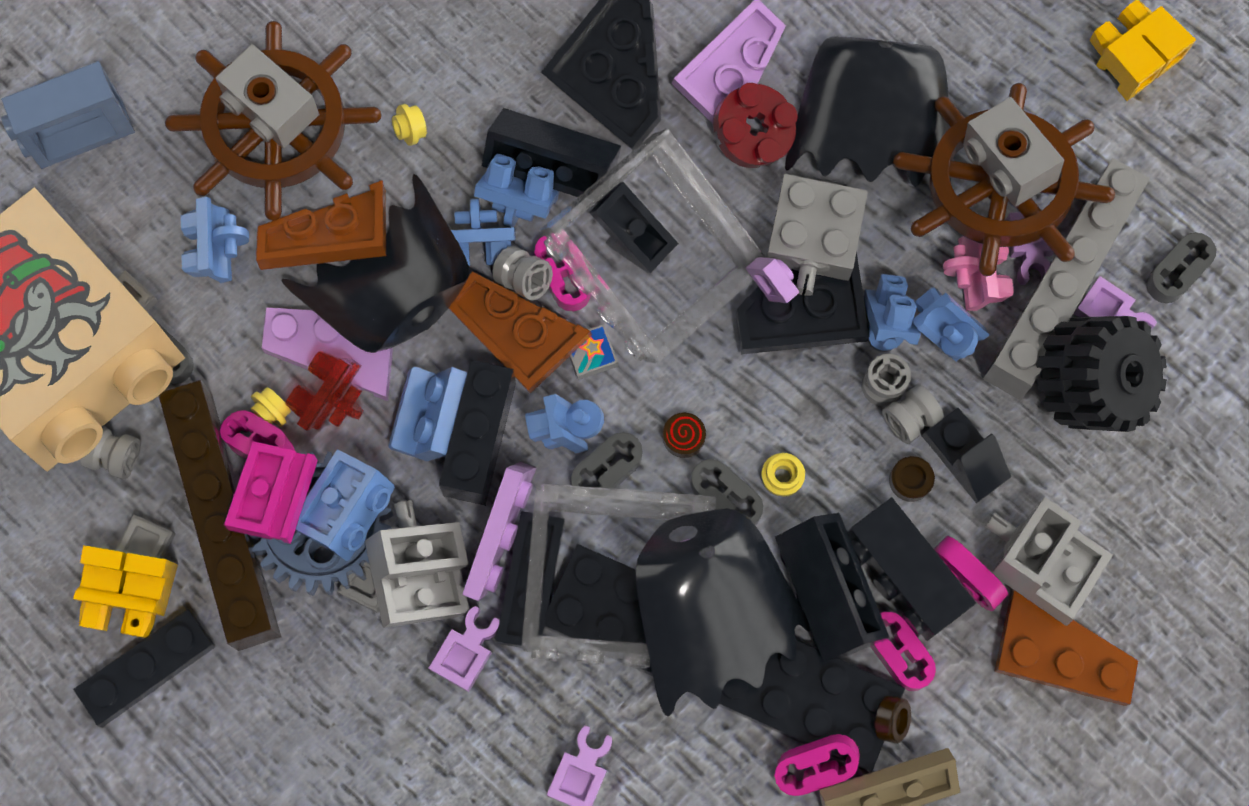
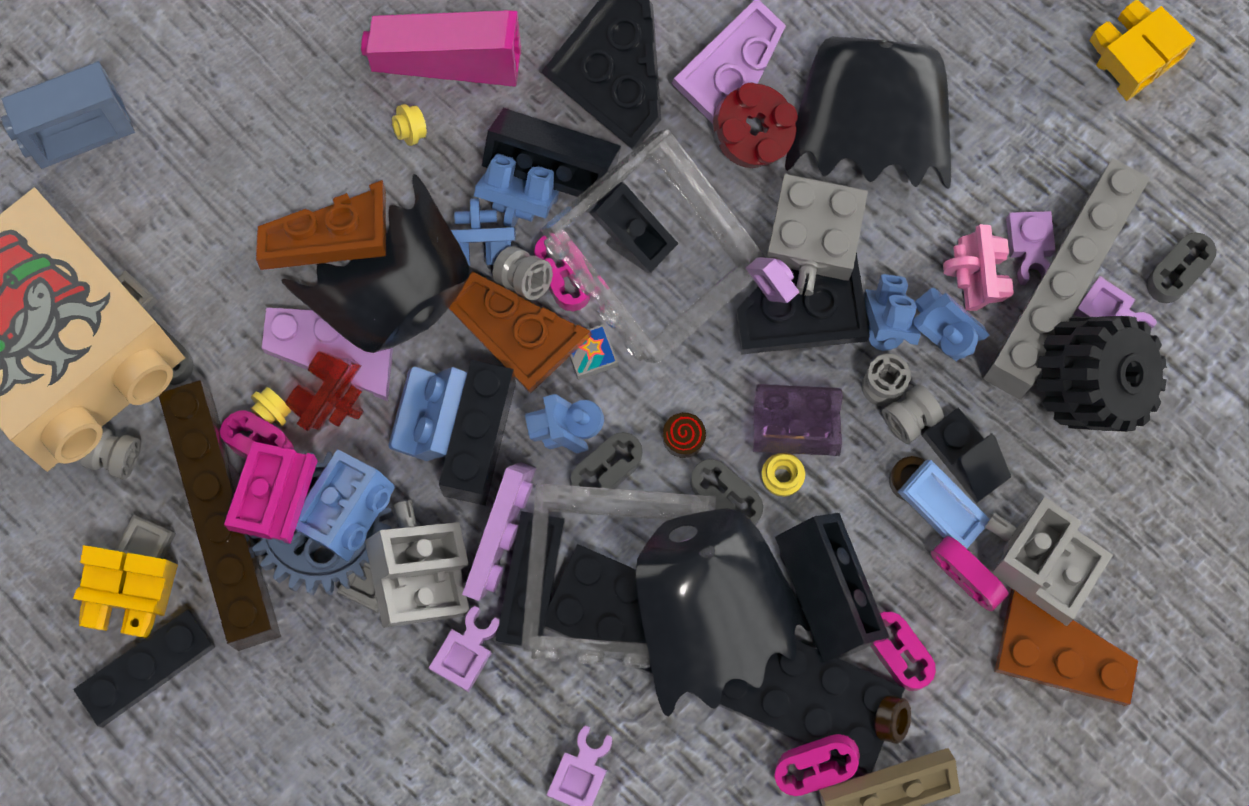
reddish brown brick [165,21,382,221] -> none
medium blue hips [181,196,249,283] -> none
black brick [847,497,976,641] -> none
reddish brown brick [893,83,1115,276] -> none
none -> dark pink slope [361,10,521,87]
none -> clear purple bracket [752,384,843,456]
none -> light blue tile [898,460,989,549]

